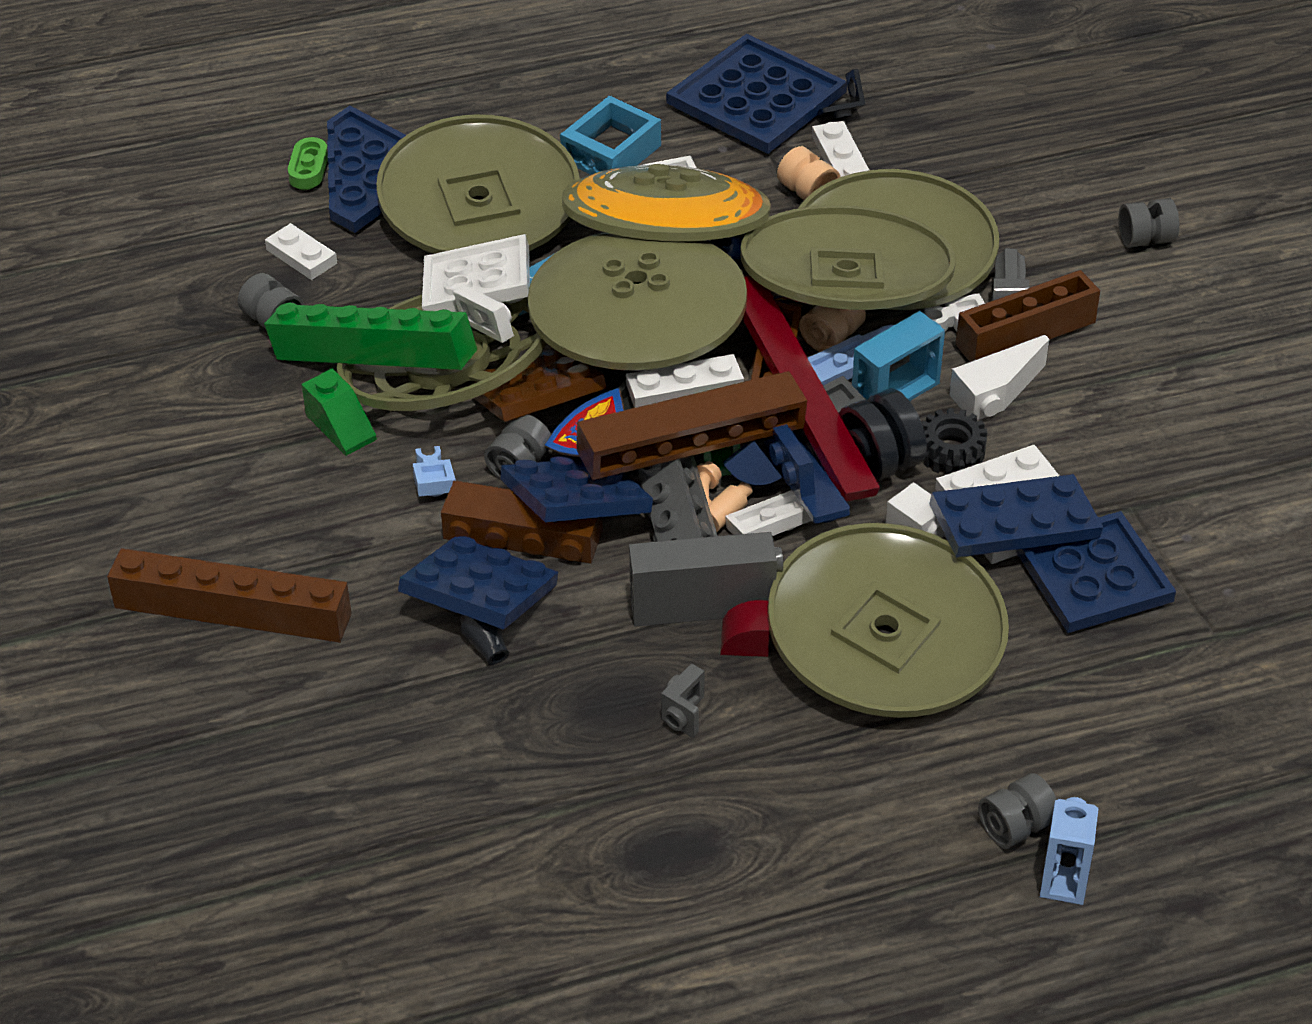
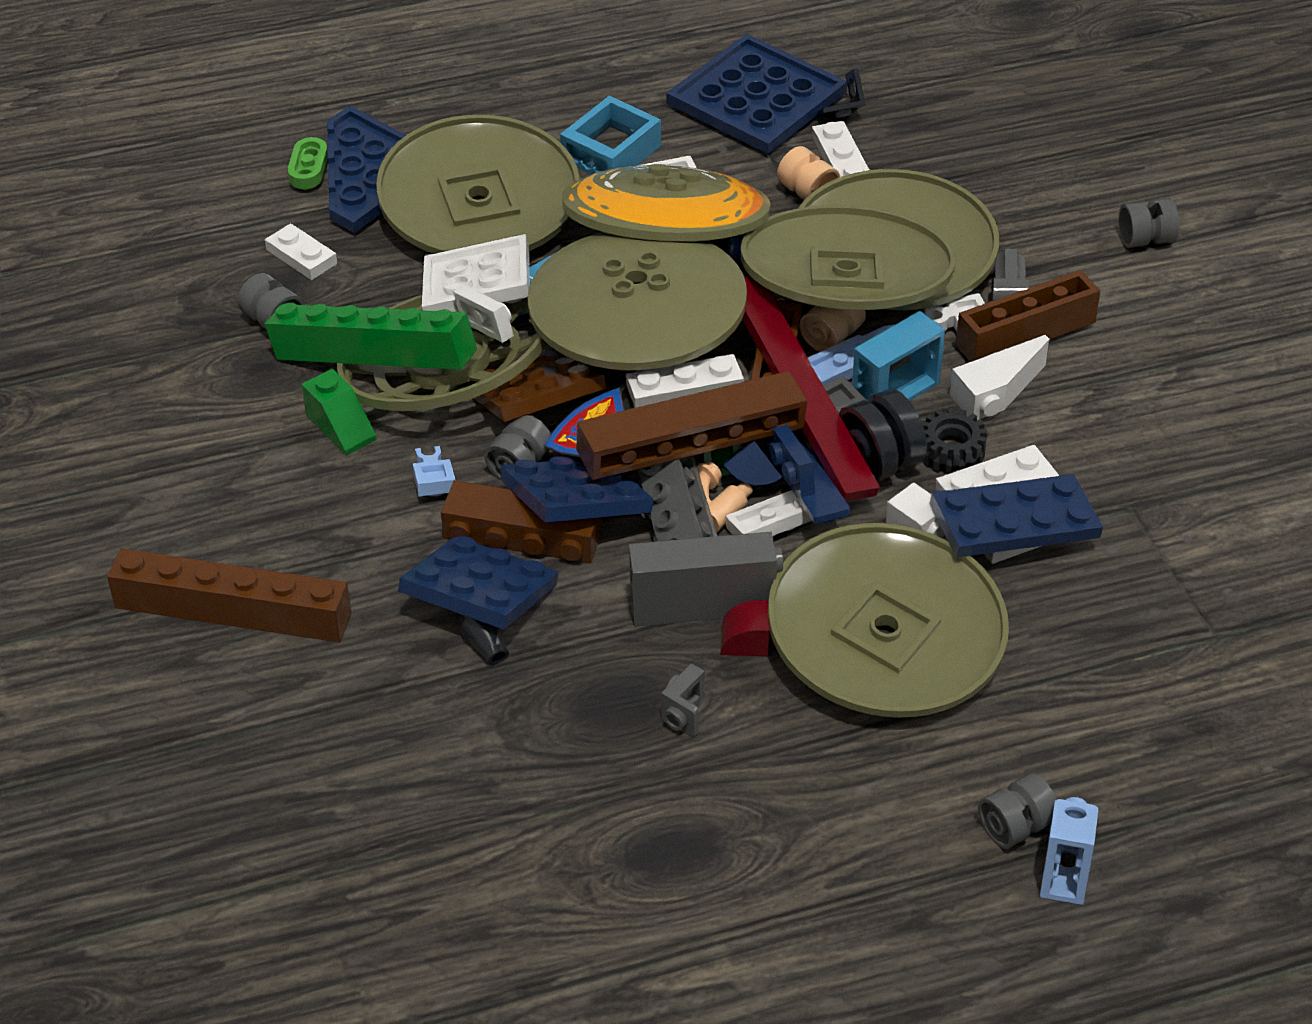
dark blue plate [1015,511,1176,633] -> none

